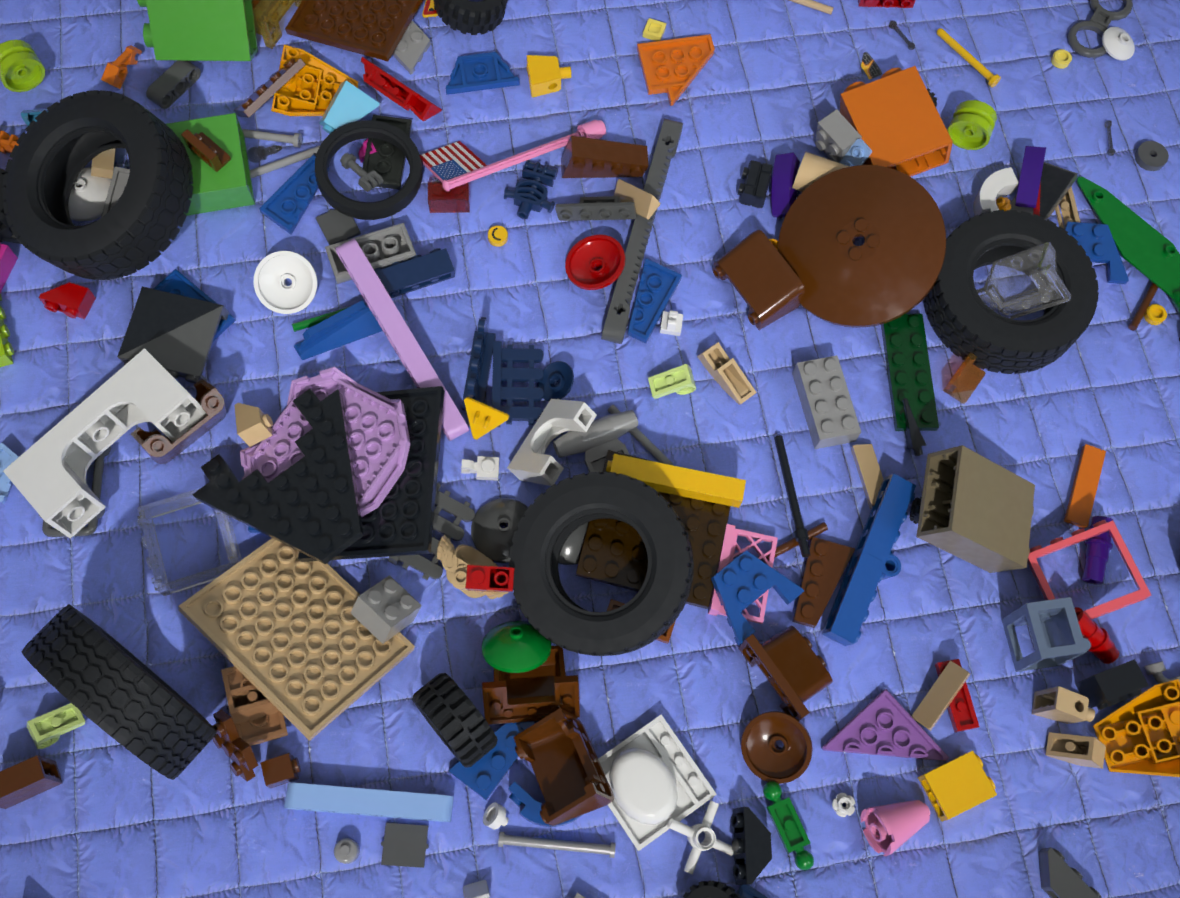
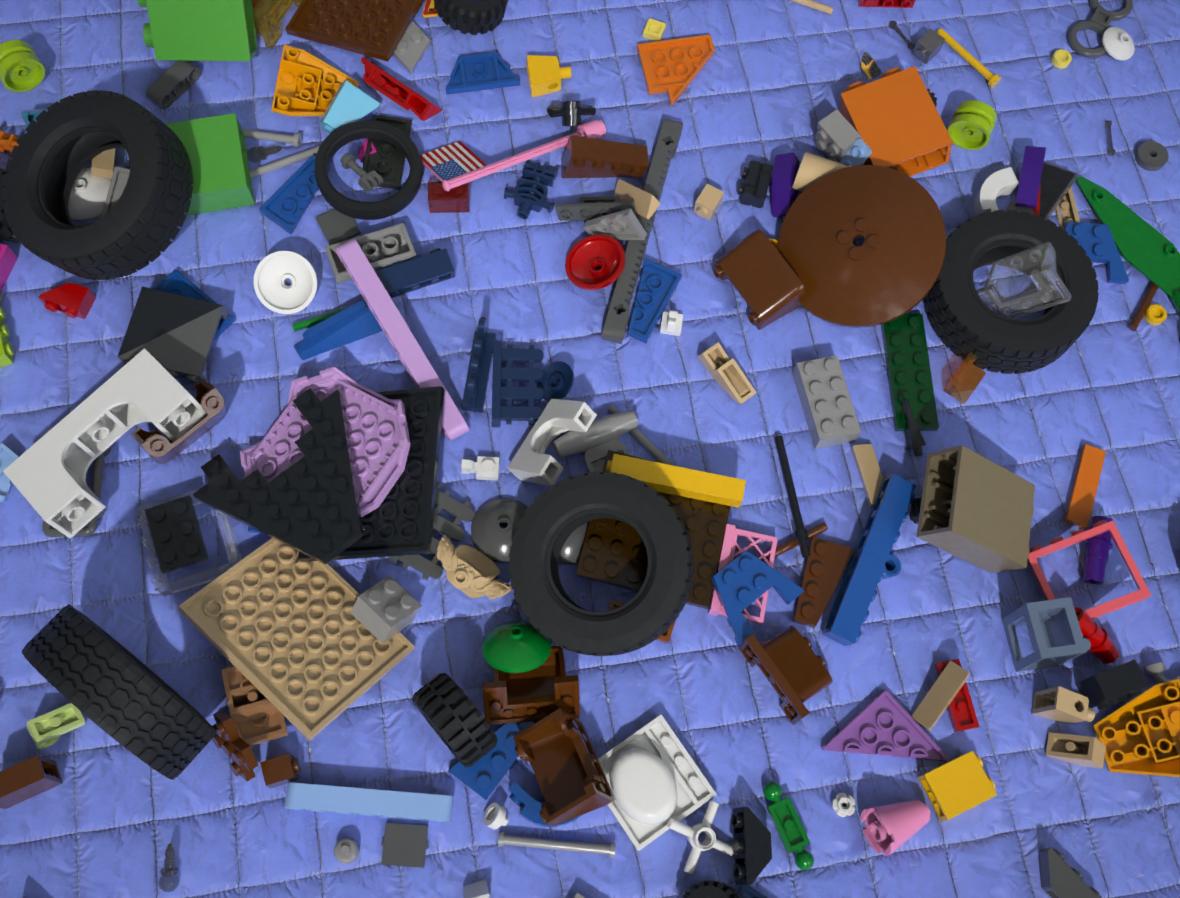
orange piece [101,45,142,89] -> none
reddish brown bracket [181,129,231,172] -> none
wing [233,58,306,118] -> none
tan slope [234,403,273,447] -> none
yellow piece [464,397,509,440] -> none
red slope [465,565,515,592] -> none
yellow tile [488,226,508,247] -> none
yellowish green plate [648,364,696,399] -> none
reddish brown dish [741,711,813,784] -> none
light orange plate [996,197,1011,212] -> none
none -> black plate [145,495,209,574]
none -> clear smoke bar [158,843,179,892]
none -> black bar [547,100,596,126]
none -> light grey wing [583,208,647,240]
none -> tan brick [694,184,725,221]
none -> flat silver brick [912,29,945,64]

